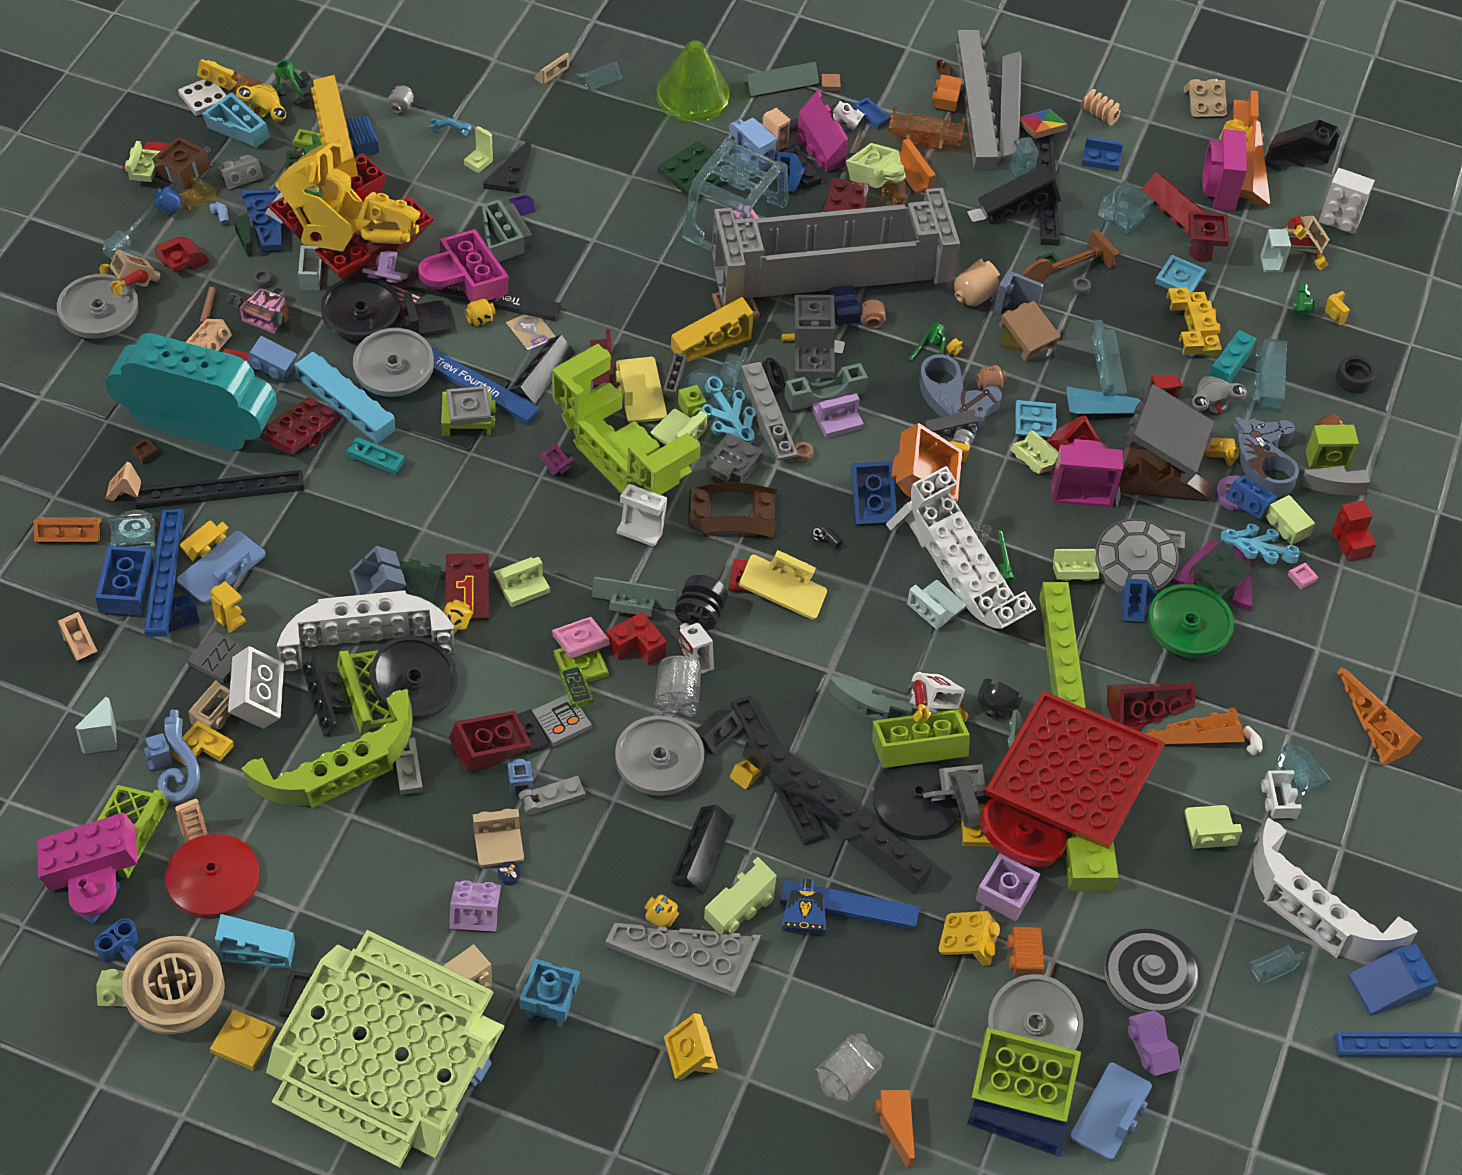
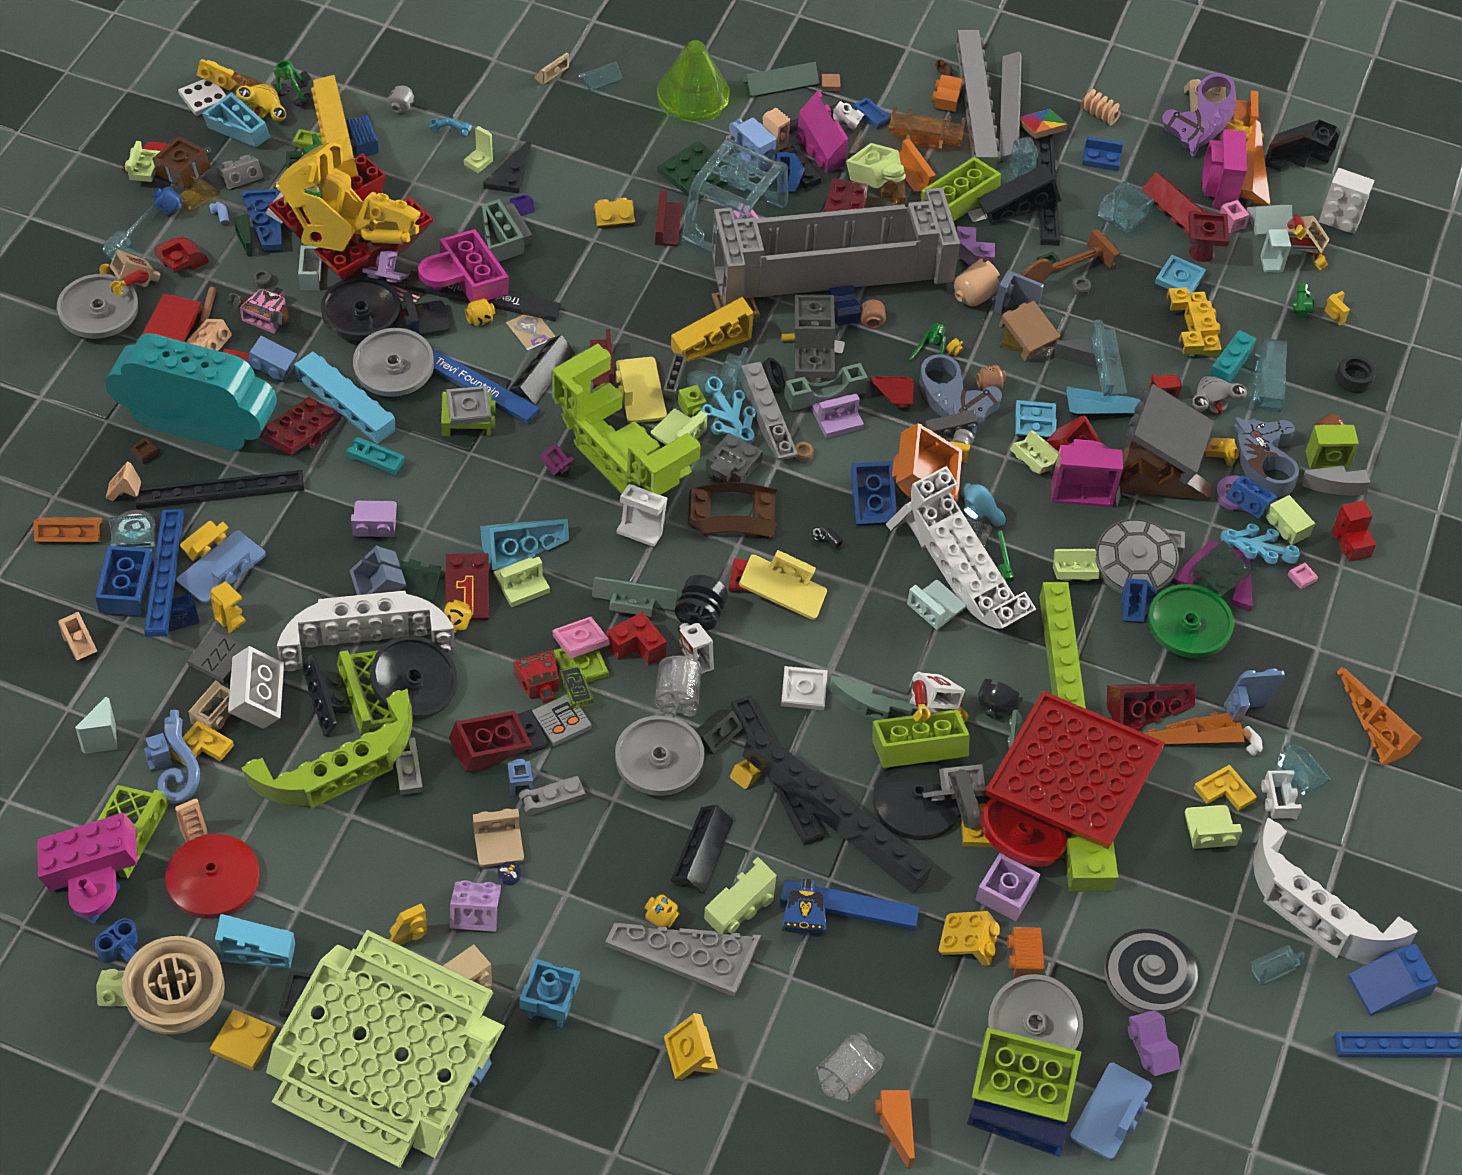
none -> red panel [142,294,203,342]
none -> lavender bracket [351,501,397,537]
none -> yellow wing [387,903,428,945]
none -> medium azure wedge [480,519,569,570]
none -> red torso [513,650,559,703]
none -> yellow bracket [593,198,635,227]
none -> dark red panel [655,191,682,247]
none -> white tile [781,666,828,710]
none -> red slope [869,376,914,407]
none -> lime brick [921,157,1001,222]
none -> medium lavender brick [956,226,995,268]
none -> medium azure head [959,483,1006,527]
none -> medium lavender animal [1162,73,1236,158]
none -> yellow plate [1194,765,1257,811]
none -> bright pink brick [1220,200,1250,233]
none -> medium blue bracket [1224,669,1285,722]
none -> light aqua slope [1247,205,1292,237]

